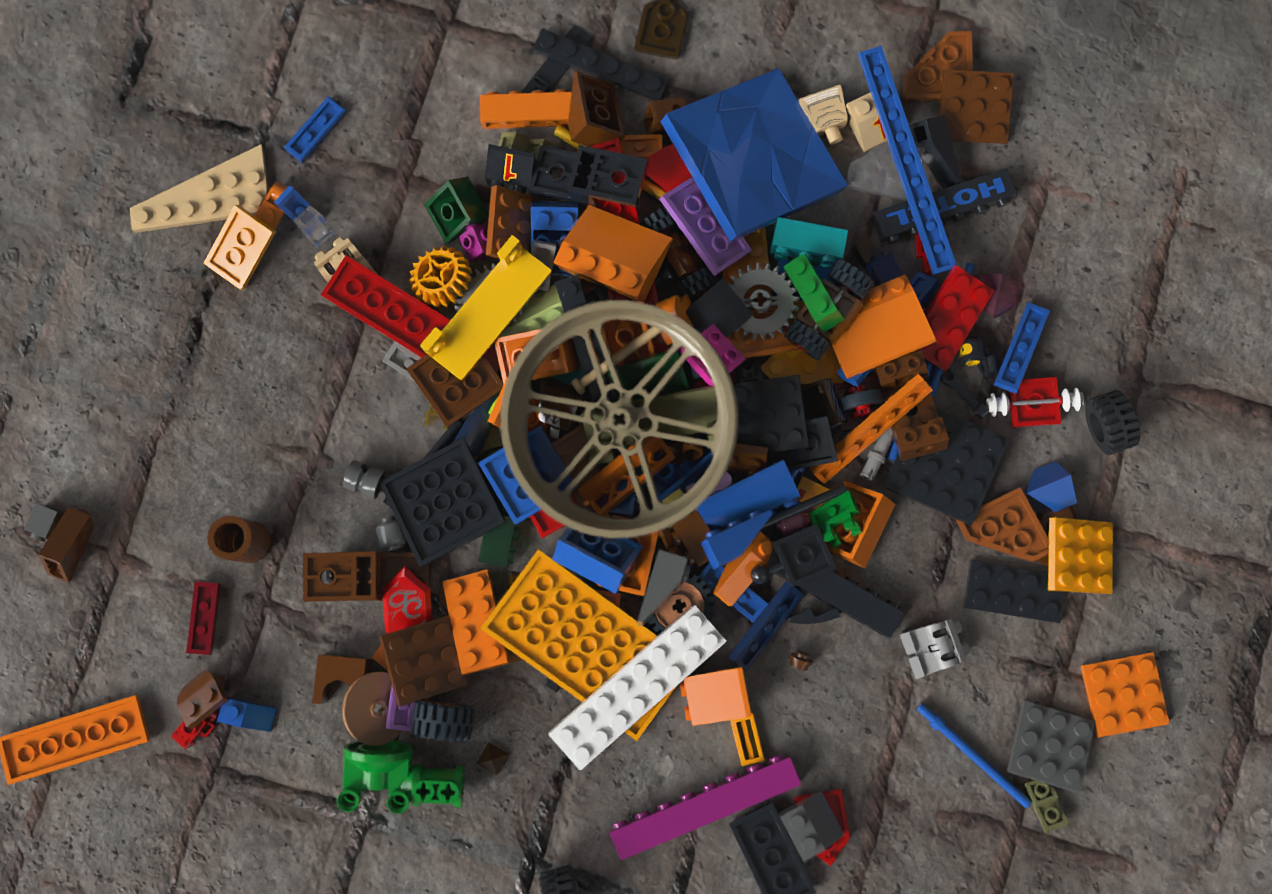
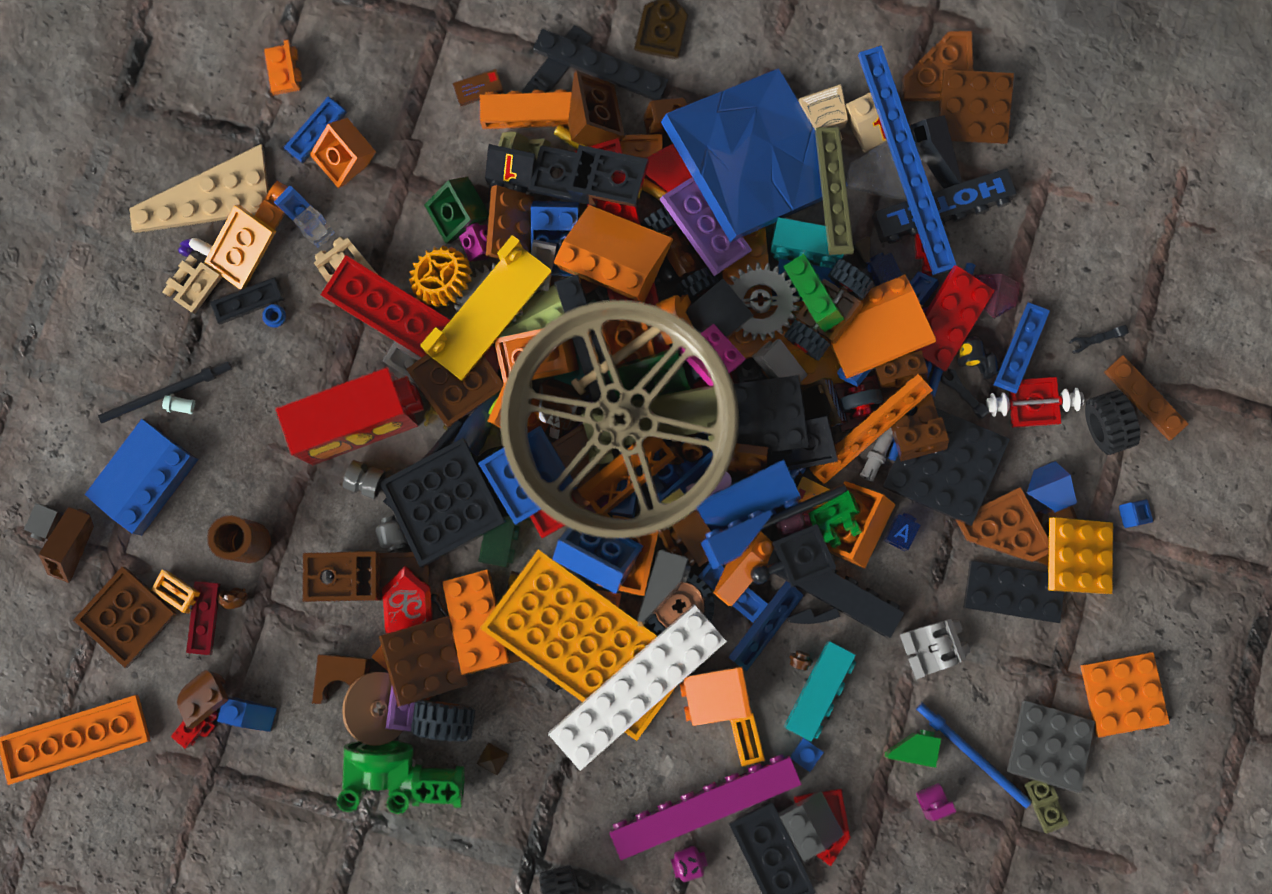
none -> reddish brown plate [73,566,177,668]
none -> blue slope [85,419,199,536]
none -> black bar [98,361,232,424]
none -> light orange tile [151,569,200,614]
none -> tan plate [162,255,222,314]
none -> light aqua pin [163,394,195,414]
none -> arm [178,238,213,257]
none -> black tile [210,277,285,325]
none -> reddish brown plate [217,588,248,609]
none -> blue plate [262,304,286,328]
none -> orange bracket [264,40,302,95]
none -> red brick [275,367,425,465]
none -> orange slope [310,118,376,188]
none -> reddish brown tile [453,69,504,107]
none -> magenta head [671,846,708,882]
none -> light grey hinge [752,339,808,381]
none -> teal brick [783,641,856,742]
none -> blue plate [790,738,824,772]
none -> olive tile [815,127,854,255]
none -> clear blue brick [883,513,921,552]
none -> green slope [884,729,941,768]
none -> magenta plate [916,783,956,821]
none -> black piece [1069,325,1129,354]
none -> dark orange plate [1104,355,1188,441]
none -> blue slope [1119,499,1153,528]

